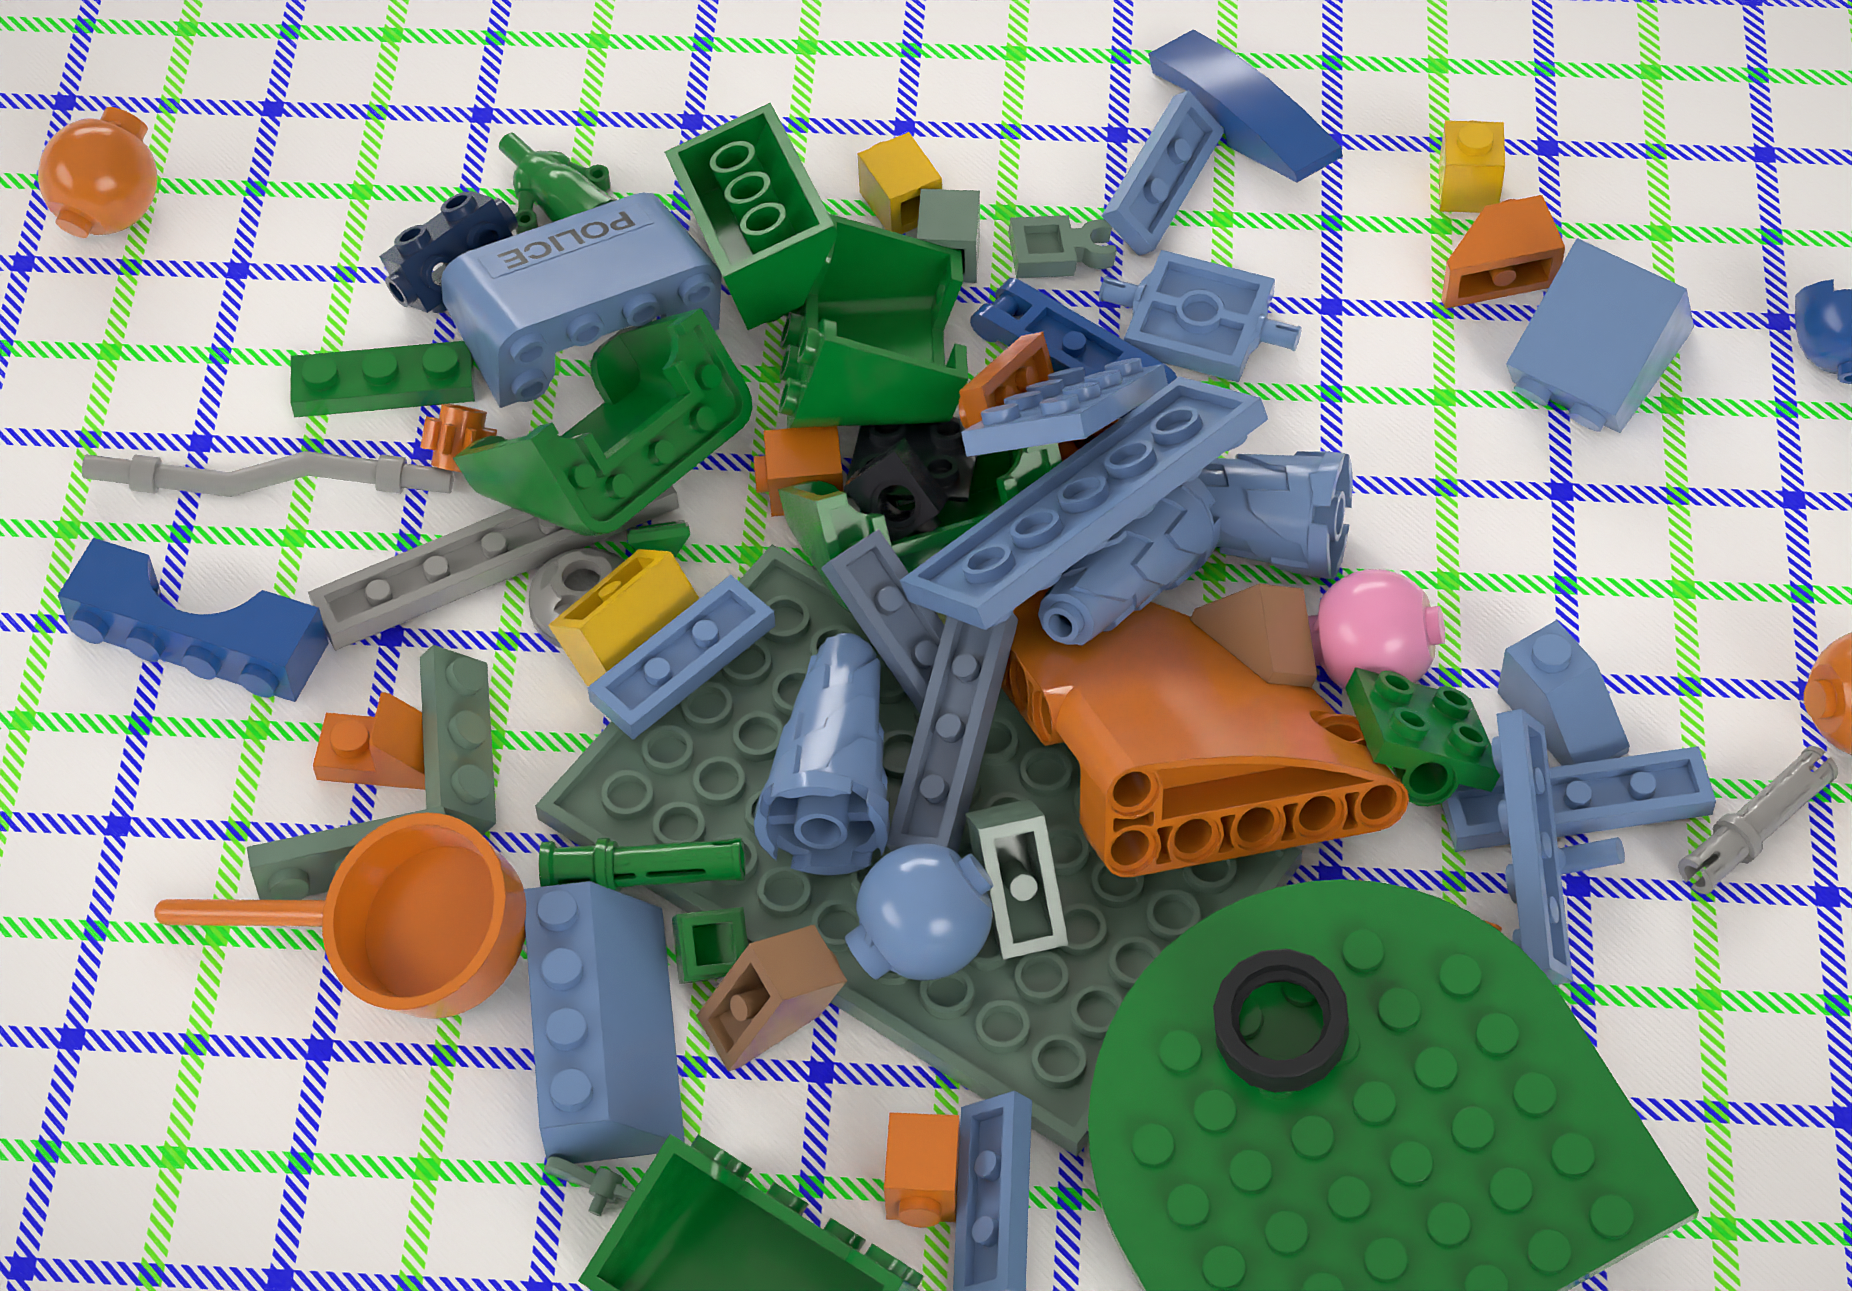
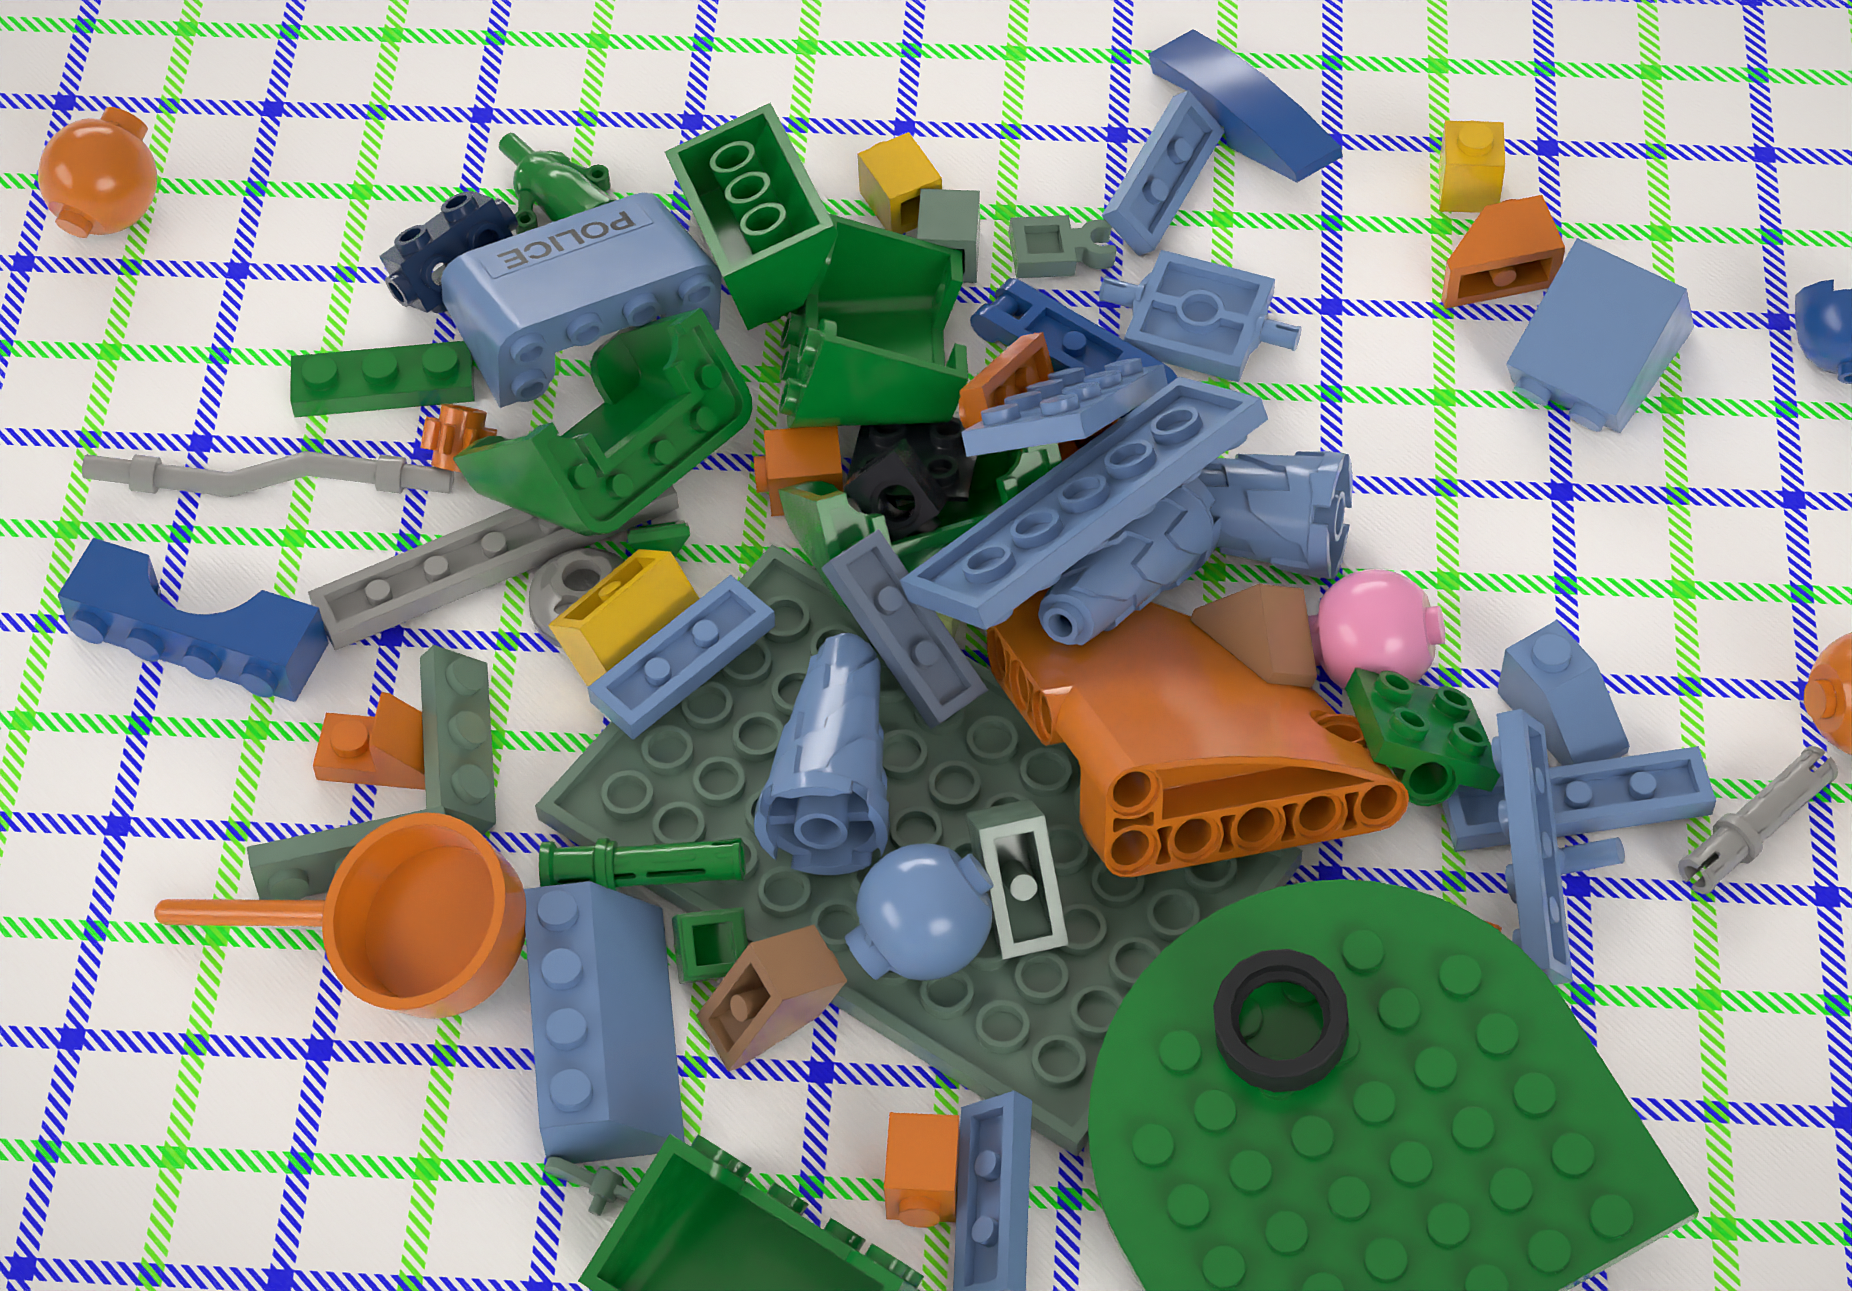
sand blue plate [886,613,1018,854] -> none

